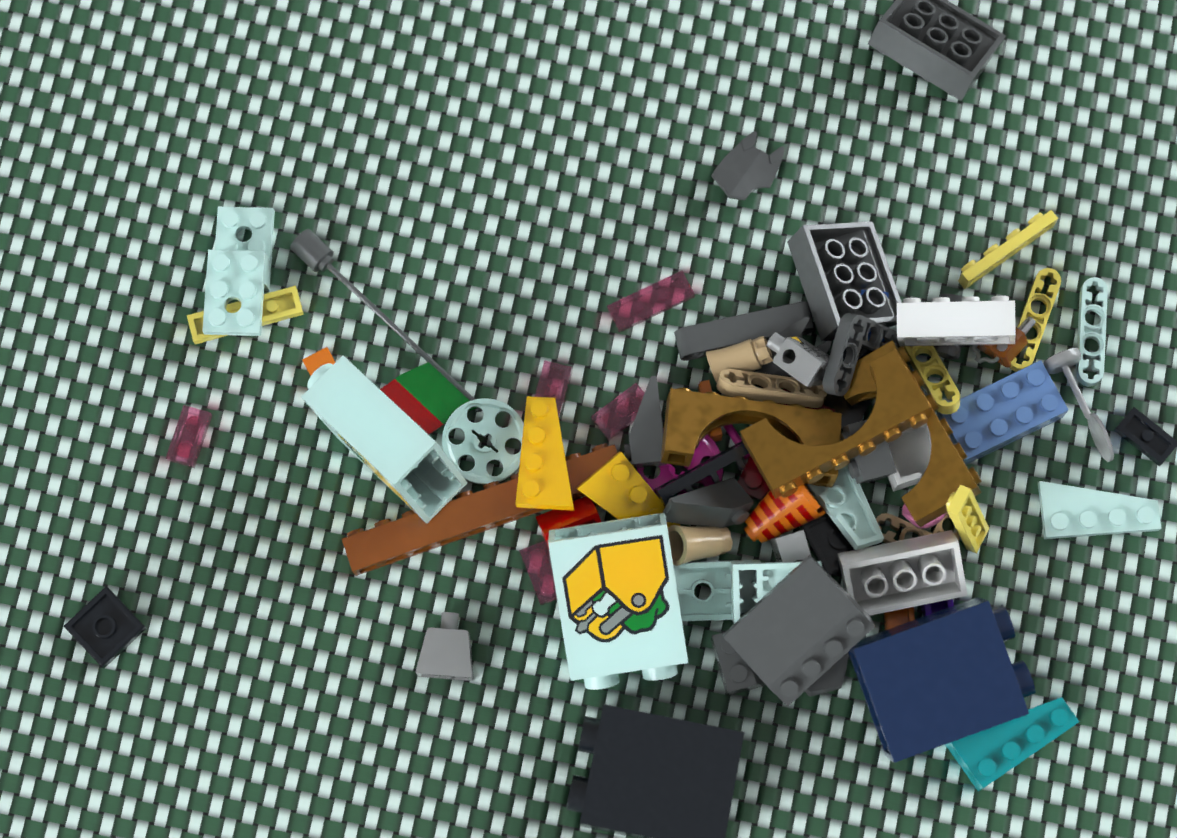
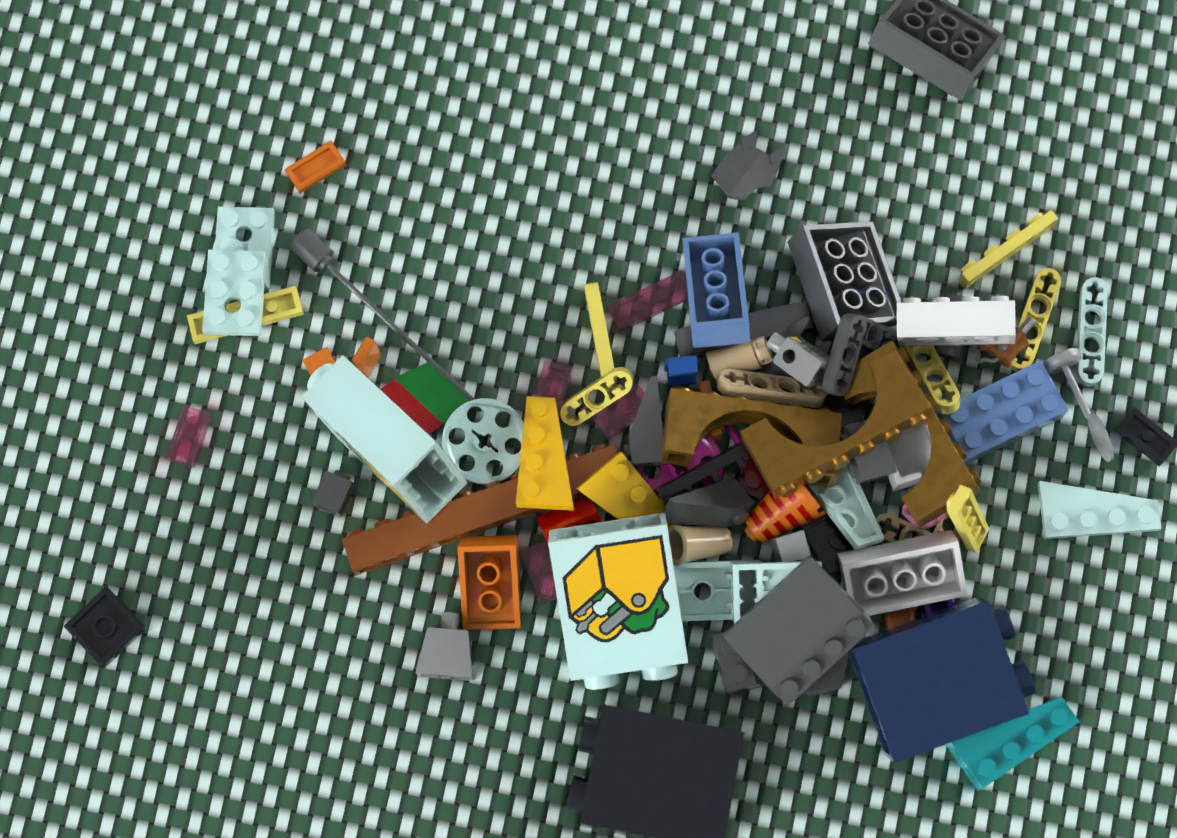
none -> orange tile [284,141,347,194]
none -> dark grey brick [312,470,355,518]
none -> orange tile [352,337,381,378]
none -> orange slope [457,535,521,630]
none -> light yellow beam [560,367,634,426]
none -> light yellow beam [584,282,617,389]
none -> blue piece [664,355,699,387]
none -> medium blue brick [682,232,750,348]

